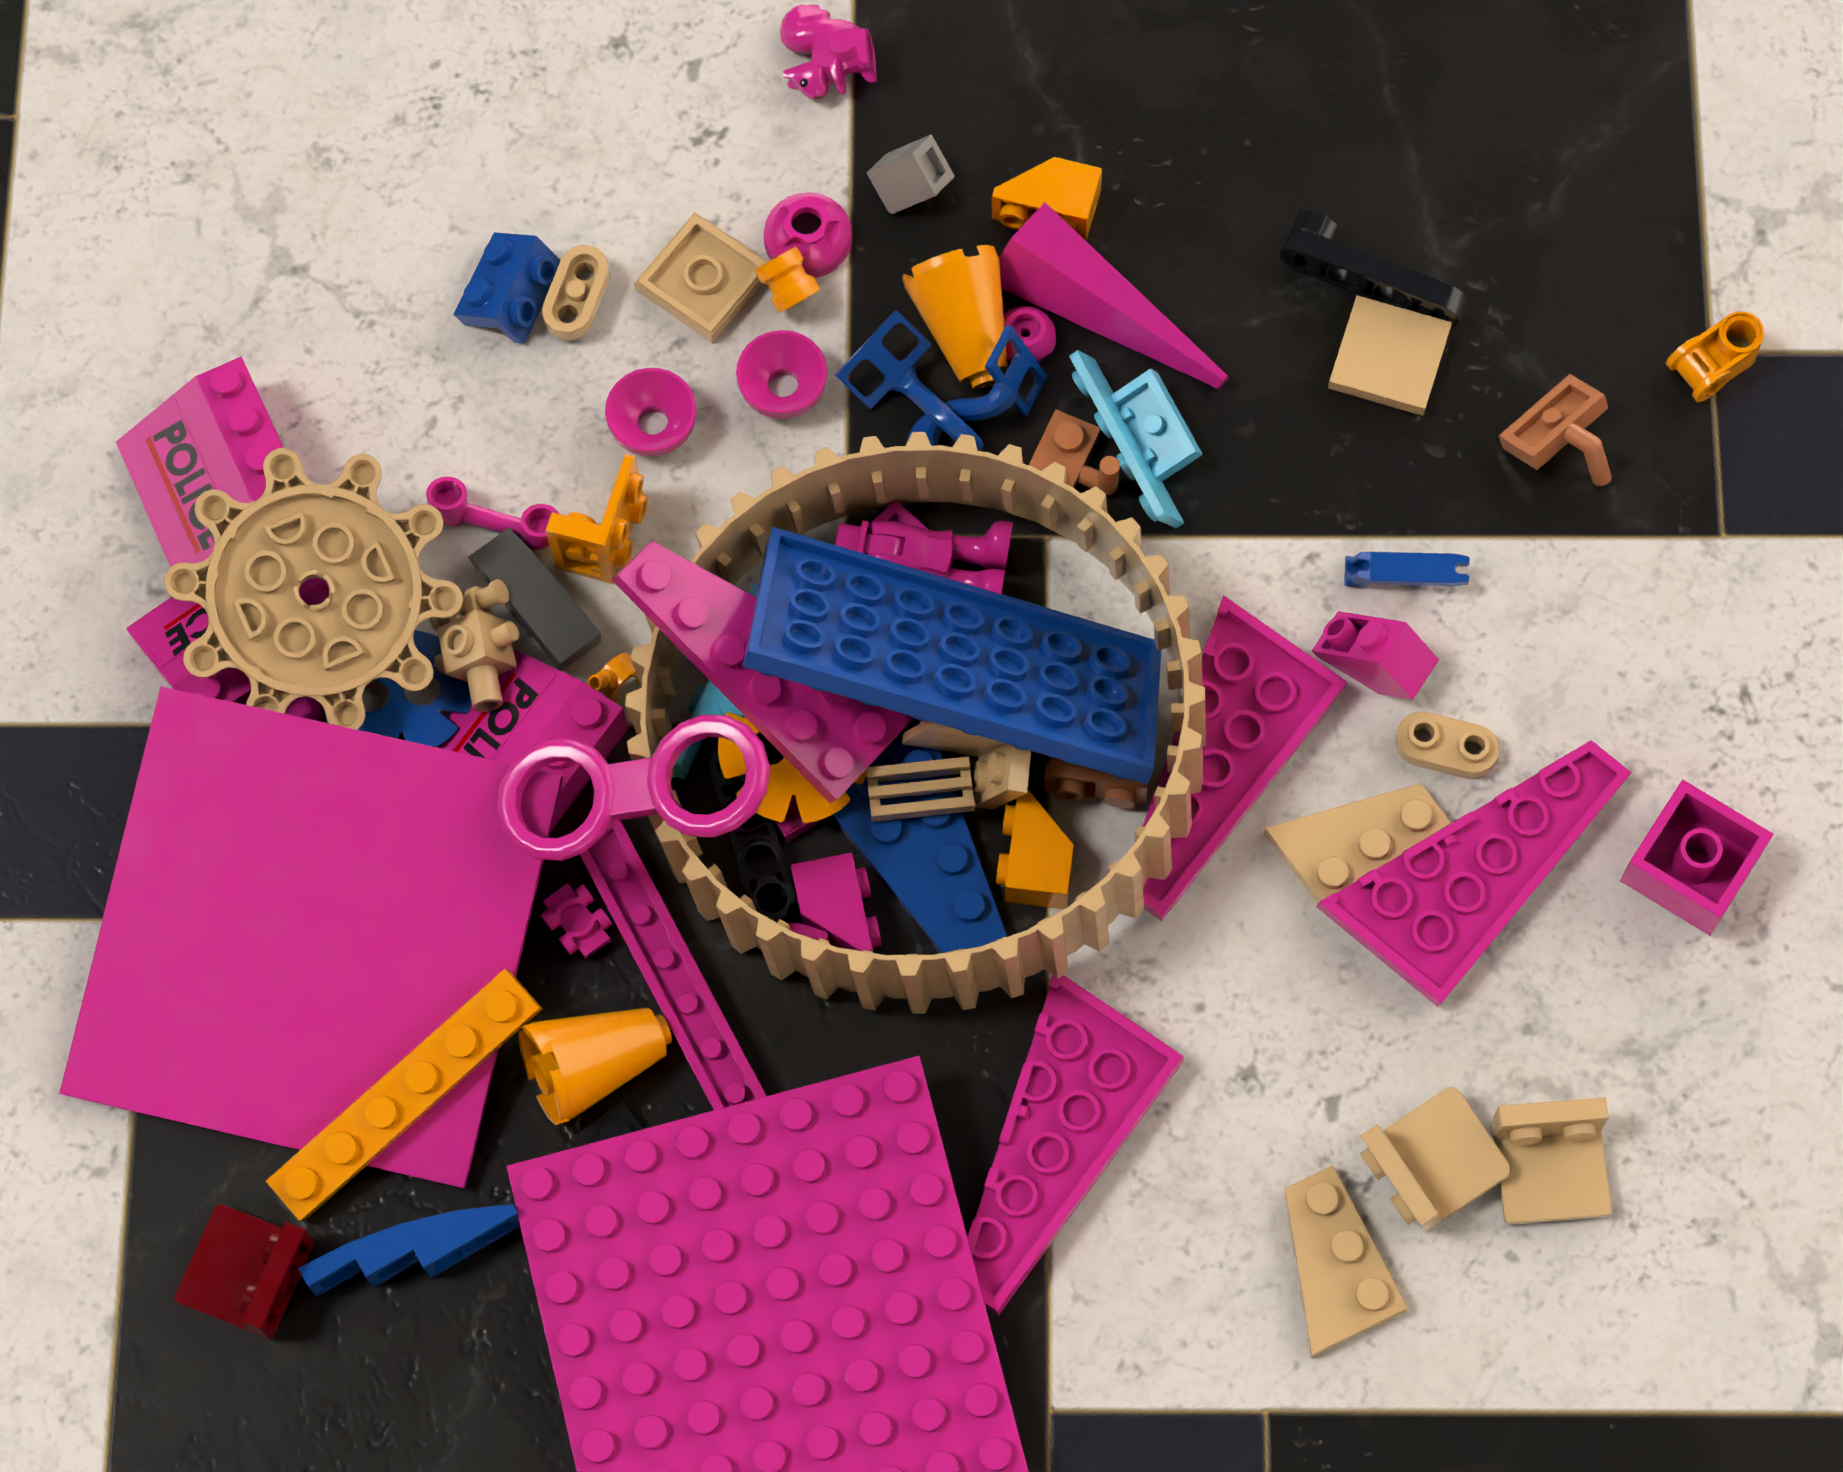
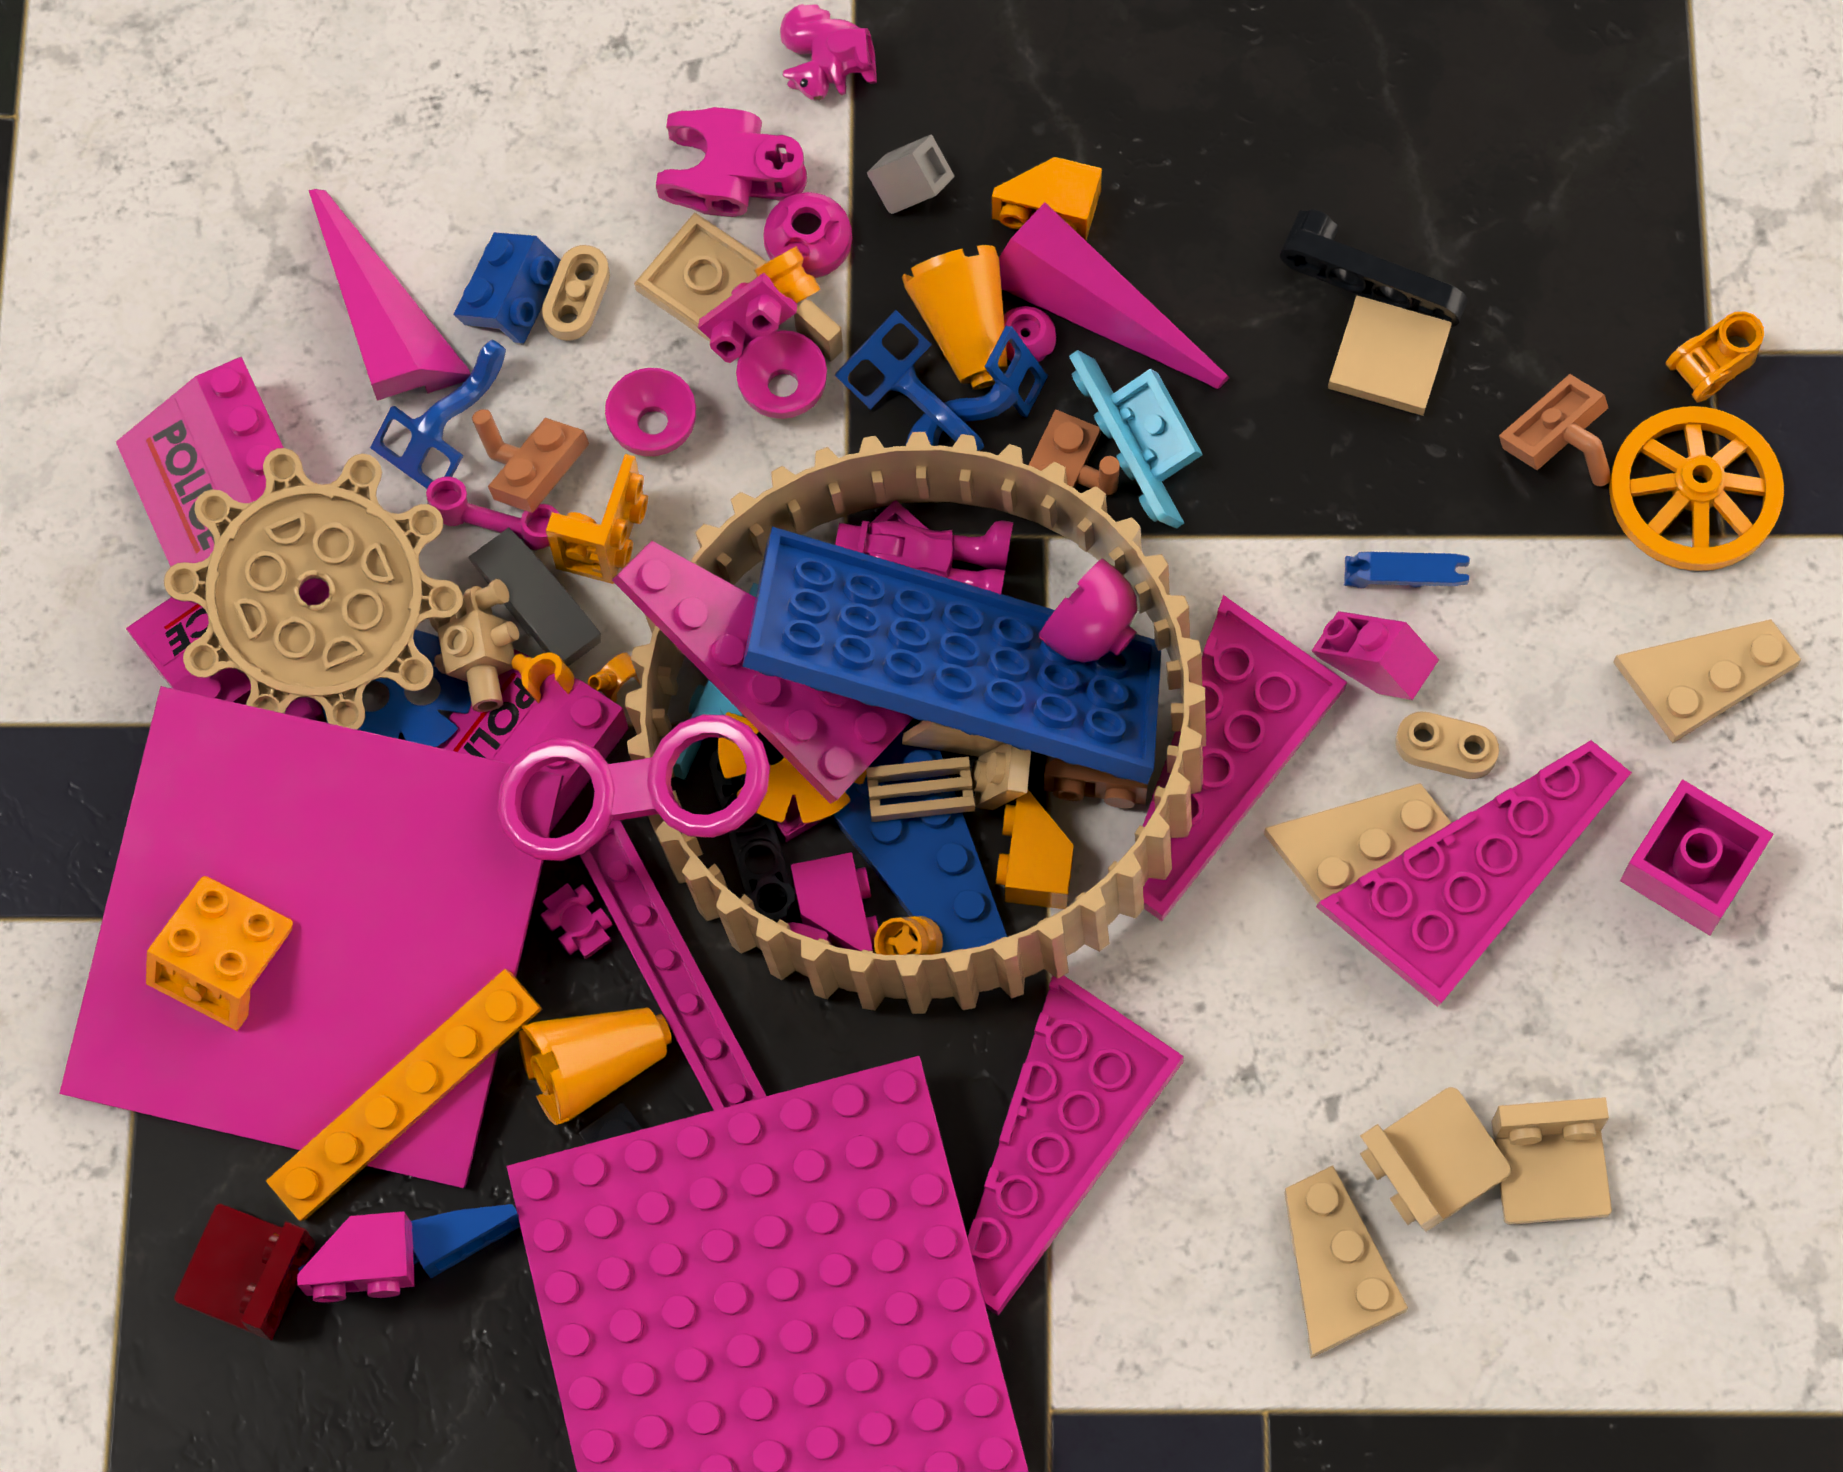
none -> light orange bracket [146,876,293,1031]
none -> dark pink slope [297,1211,415,1303]
none -> dark pink wedge [309,189,470,401]
none -> blue piece [370,340,506,489]
none -> nougat plate [472,409,589,513]
none -> light orange piece [511,652,574,703]
none -> dark pink piece [656,107,807,217]
none -> dark pink hips [698,273,798,363]
none -> tan tile [794,299,843,362]
none -> light orange wheel [874,916,943,955]
none -> dark pink cylinder [1039,558,1138,662]
none -> light orange wheel [1609,406,1784,571]
none -> tan wing [1613,619,1801,744]

